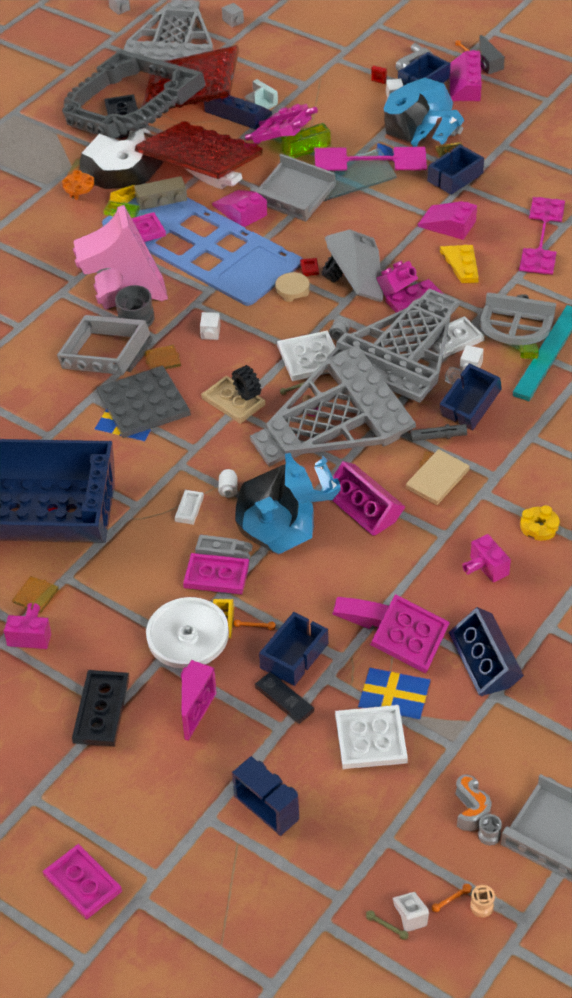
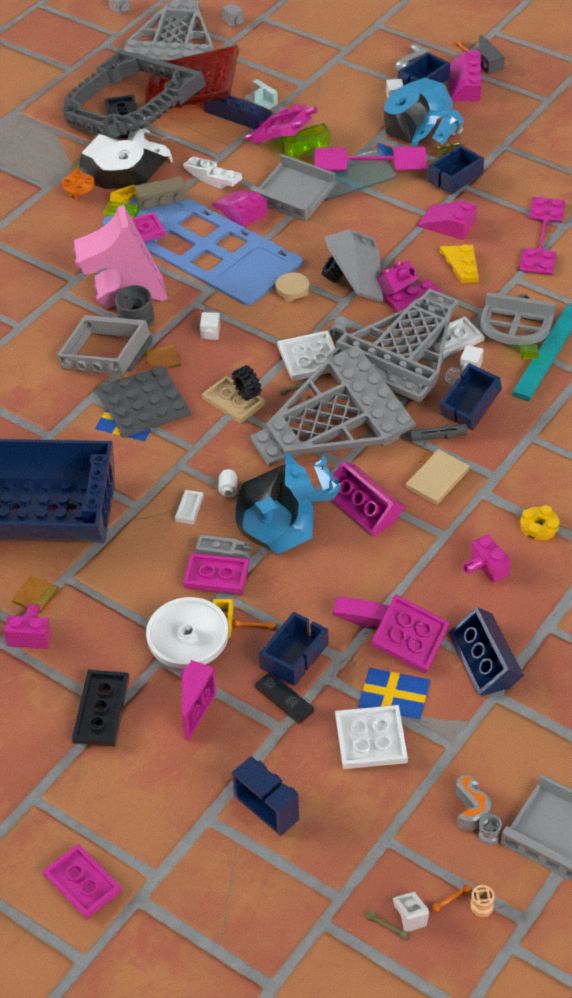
clear red plate [135,121,263,179] -> none
red tile [300,258,319,276] -> none
red tile [371,65,387,84] -> none

